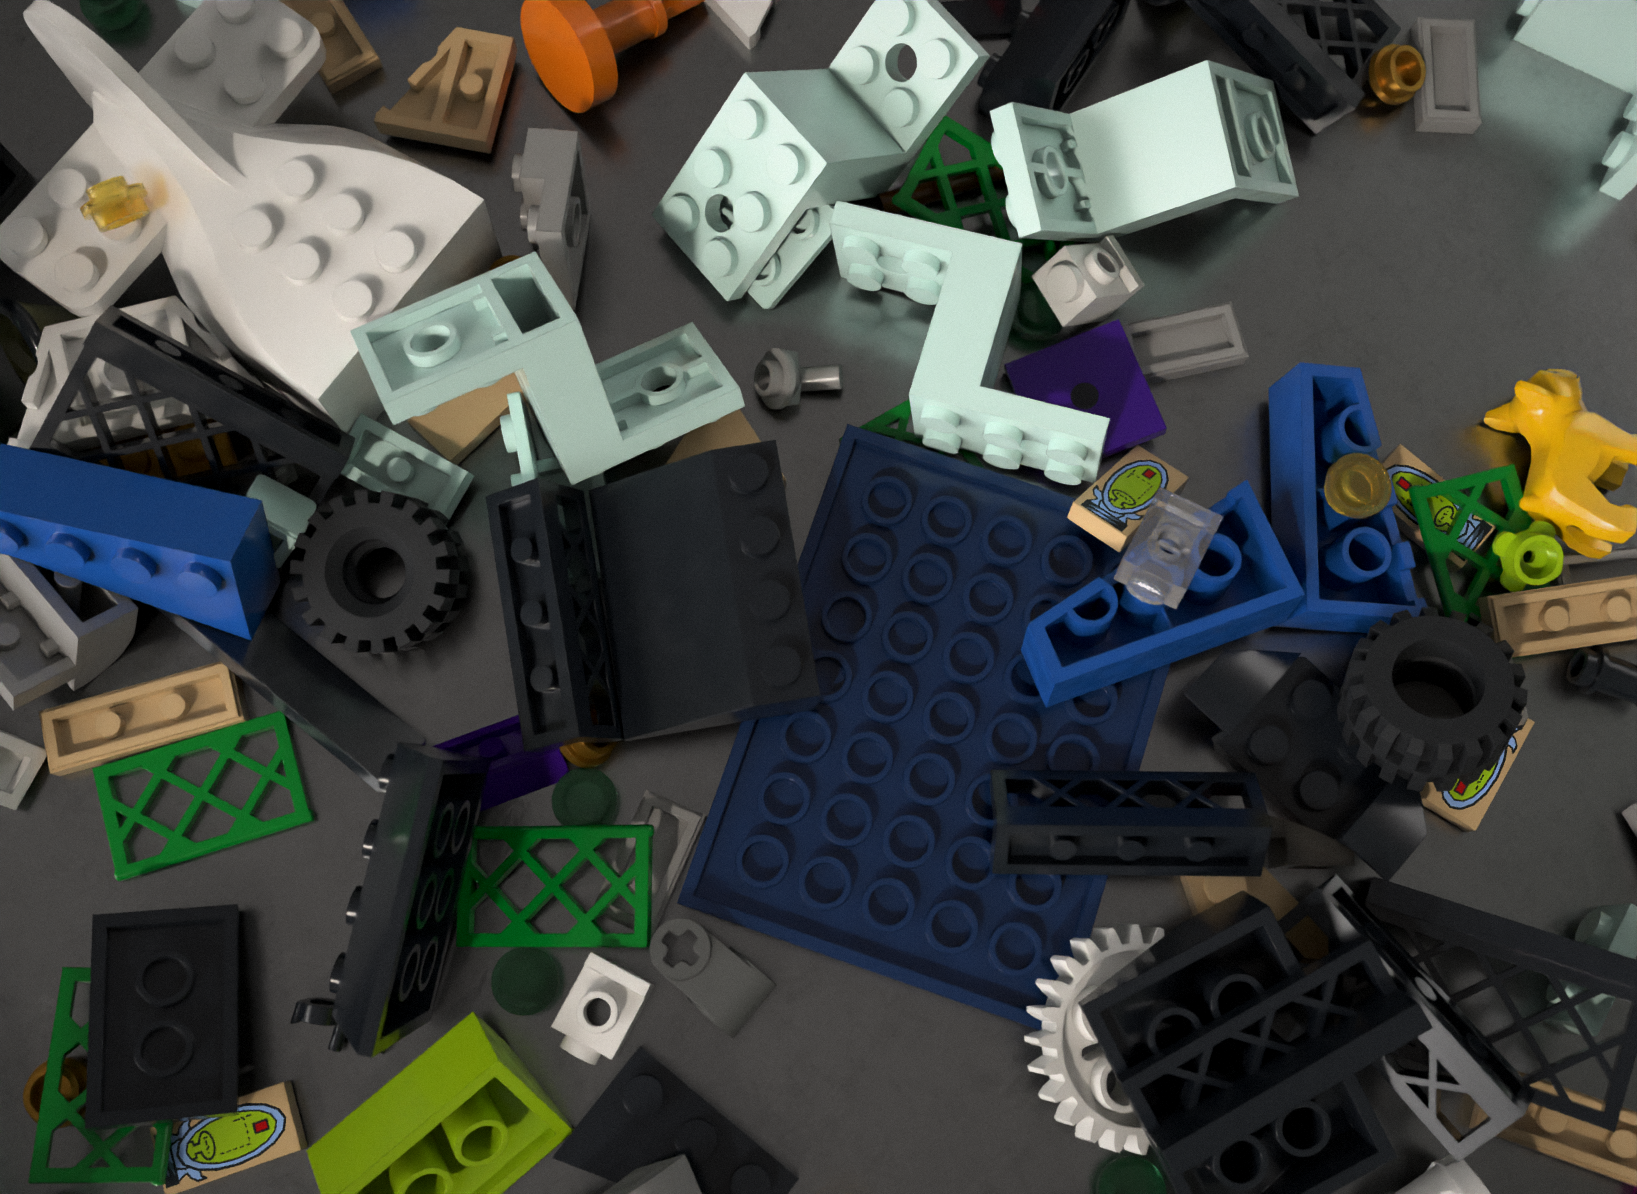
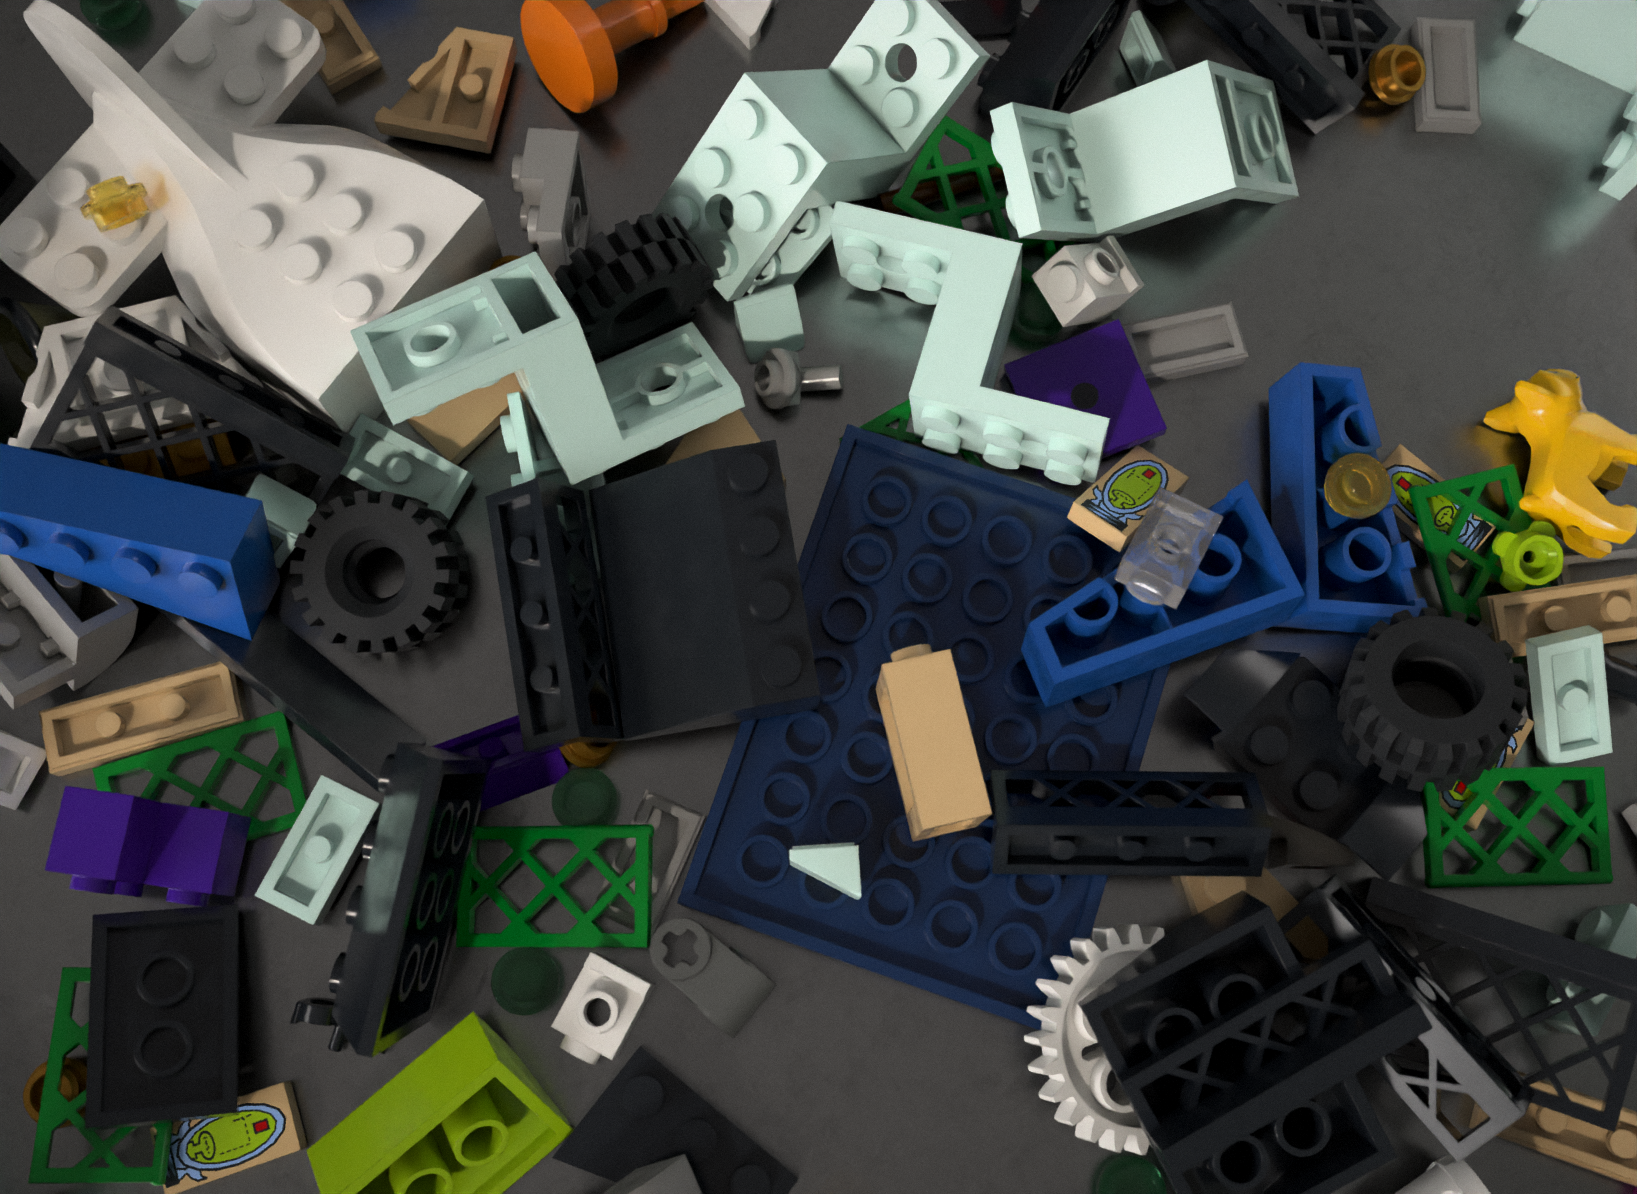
none -> dark purple brick [44,786,251,907]
none -> light aqua plate [255,775,382,926]
none -> black tyre [554,213,714,362]
none -> light aqua slope [734,283,805,363]
none -> light aqua slope [789,842,861,900]
none -> tan window [875,644,992,842]
none -> light aqua slope [1119,10,1177,87]
none -> green window [1420,767,1613,888]
none -> light aqua plate [1525,625,1613,767]

